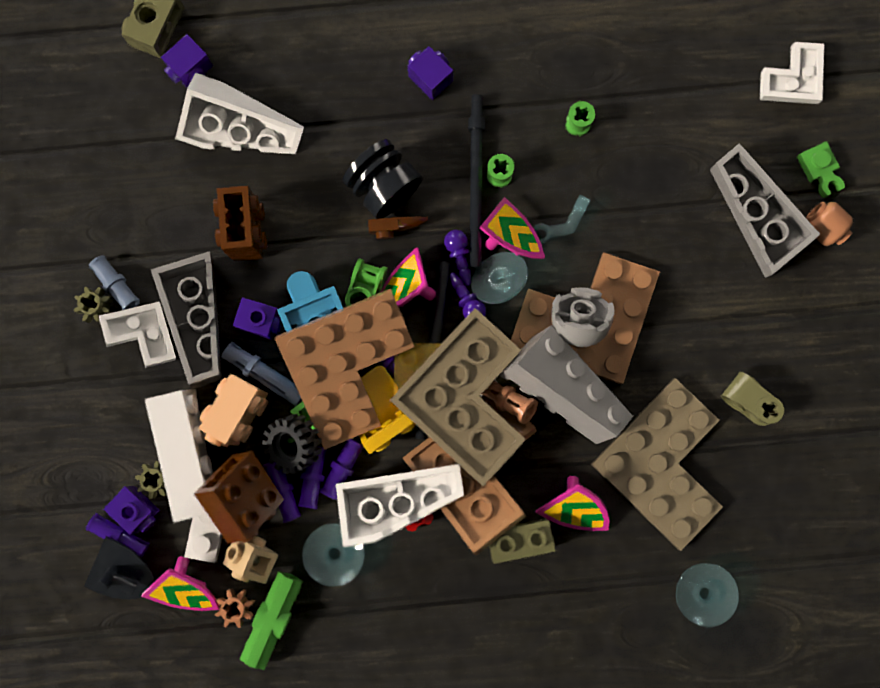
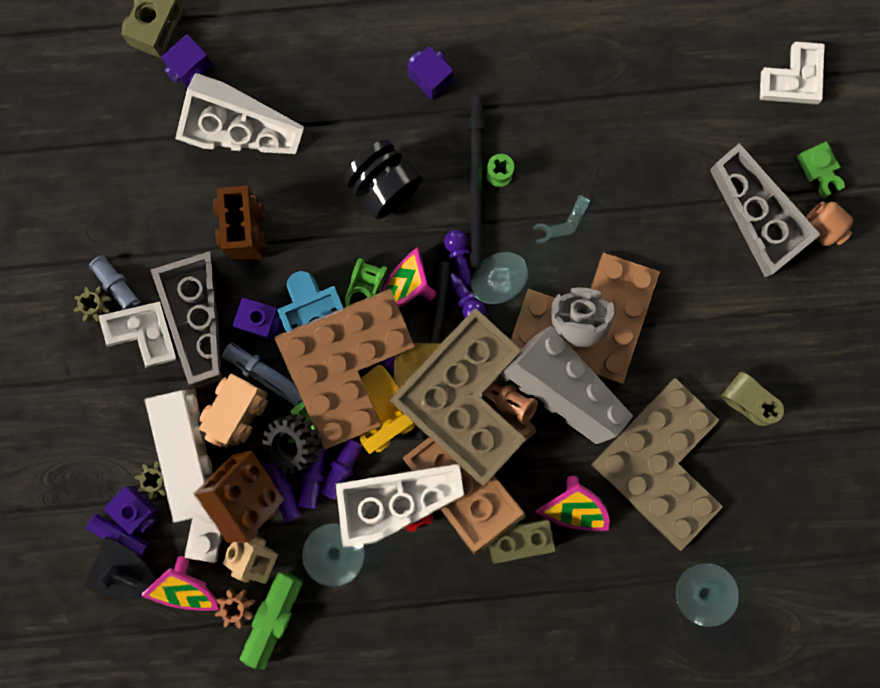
reddish brown plate [368,216,428,239] -> none
shield [480,197,545,259] -> none
bright green bush [566,101,595,136] -> none

